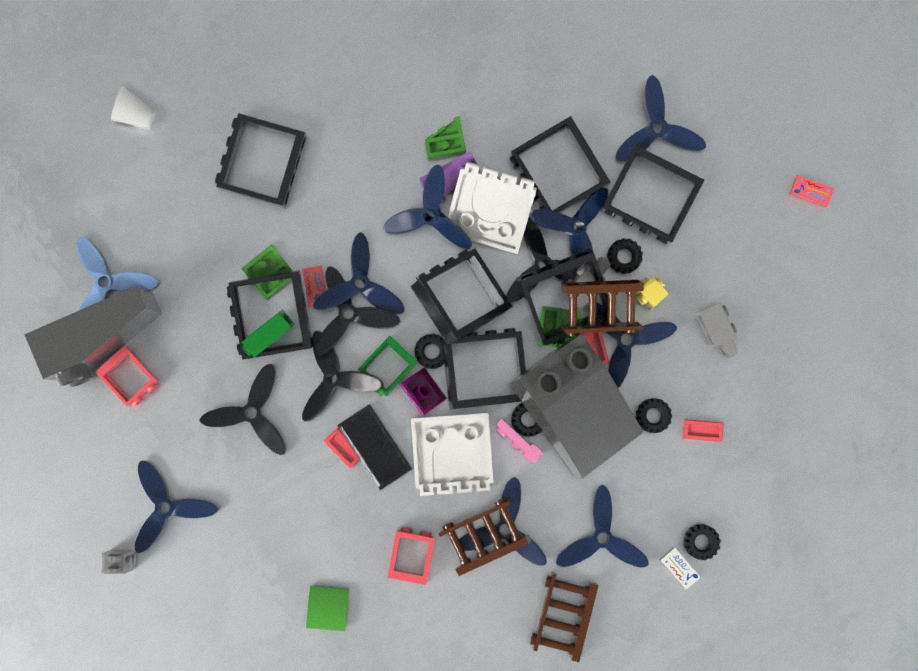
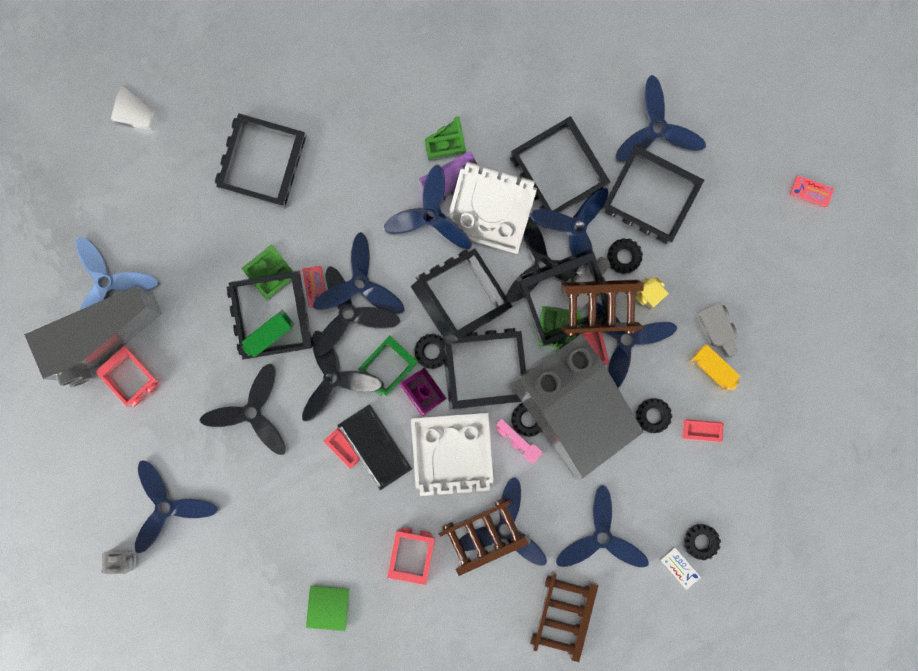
none -> yellow window [689,344,741,391]

